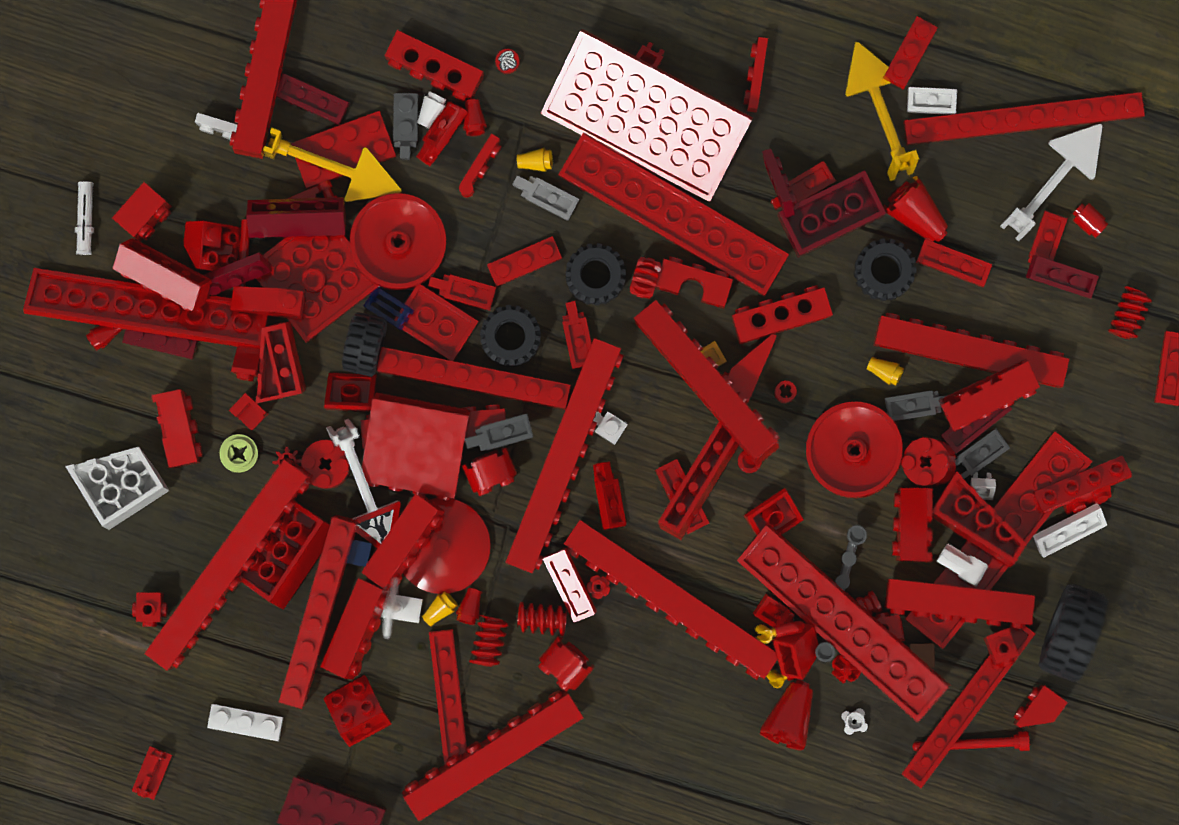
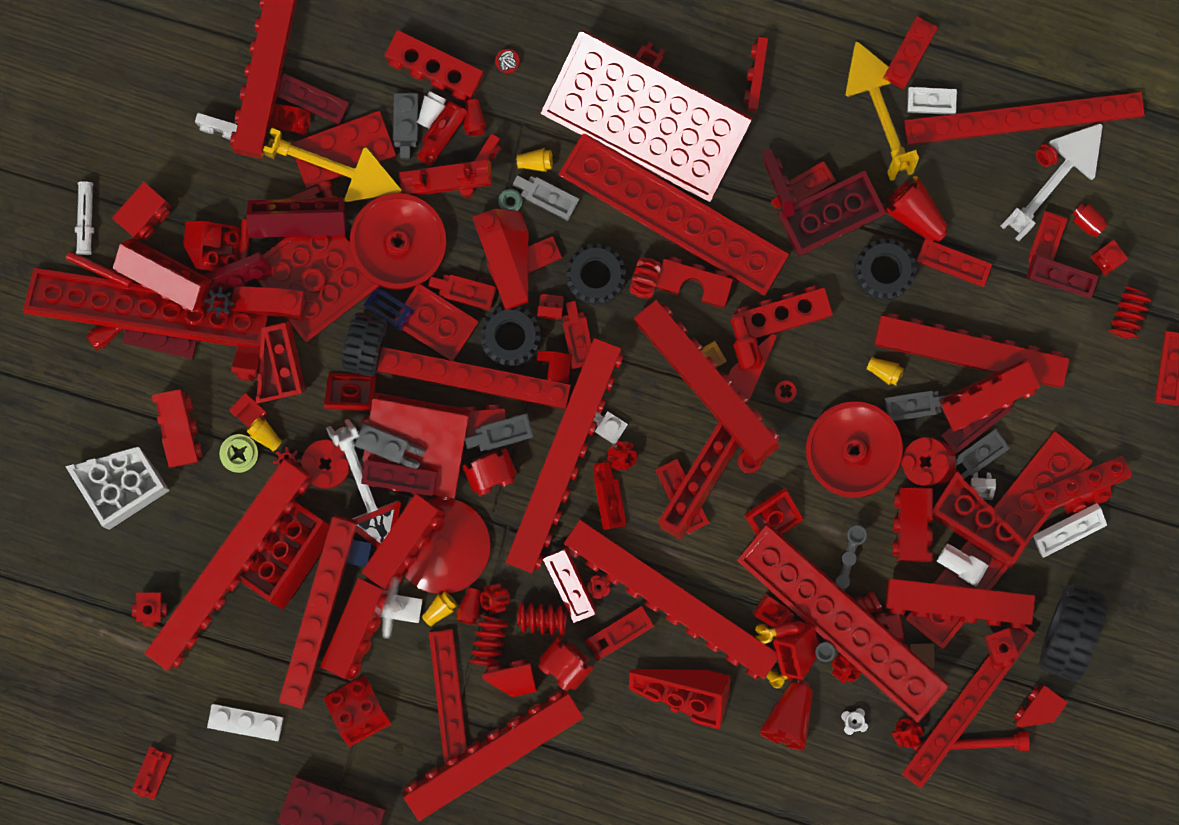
none -> red bar [66,251,133,288]
none -> black gear [204,287,234,317]
none -> yellow cone [246,417,282,451]
none -> red bracket [270,104,311,135]
none -> dark grey hinge [354,422,426,469]
none -> dark red plate [361,460,437,496]
none -> red hinge [399,160,492,196]
none -> red wedge [472,209,529,310]
none -> red gear [480,583,510,614]
none -> red slope [482,659,537,697]
none -> sand green plate [498,189,522,211]
none -> red bracket [537,294,564,320]
none -> red panel [537,351,572,383]
none -> red plate [584,606,654,661]
none -> red gear [607,440,637,471]
none -> red wedge [629,669,730,729]
none -> red arm [730,316,764,370]
none -> red gear [892,718,924,748]
none -> red plate [1036,144,1058,167]
none -> red brick [1091,240,1128,276]

